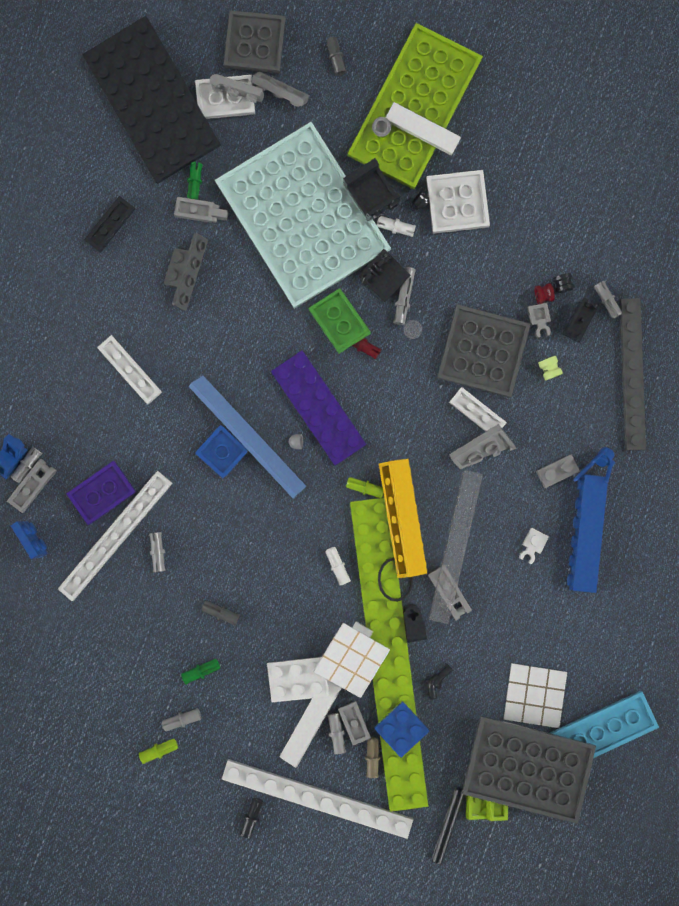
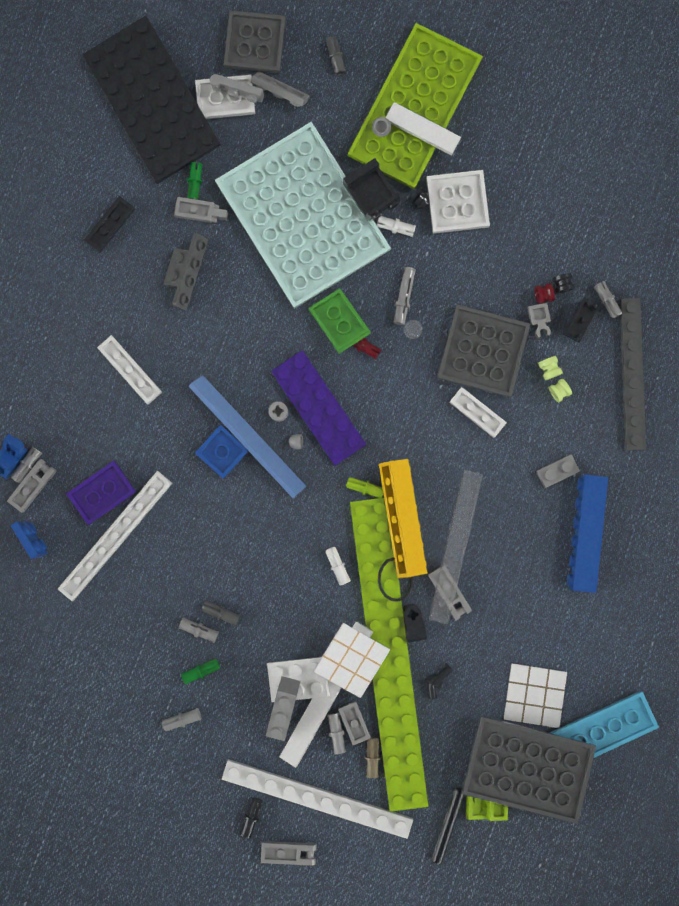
lime axle [139,739,178,764] -> none
light grey pin [149,532,166,572] -> none
black hinge [359,249,411,302] -> none
blue plate [374,701,429,758] -> none
light grey wing [449,424,516,469] -> none
white plate [519,528,549,564] -> none
blue plant [573,447,615,484] -> none
none -> light grey pin [179,617,219,643]
none -> light grey plate [261,841,317,865]
none -> light grey brick [266,676,301,741]
none -> light grey wheel [269,402,288,422]
none -> yellowish green wheel [548,379,572,403]

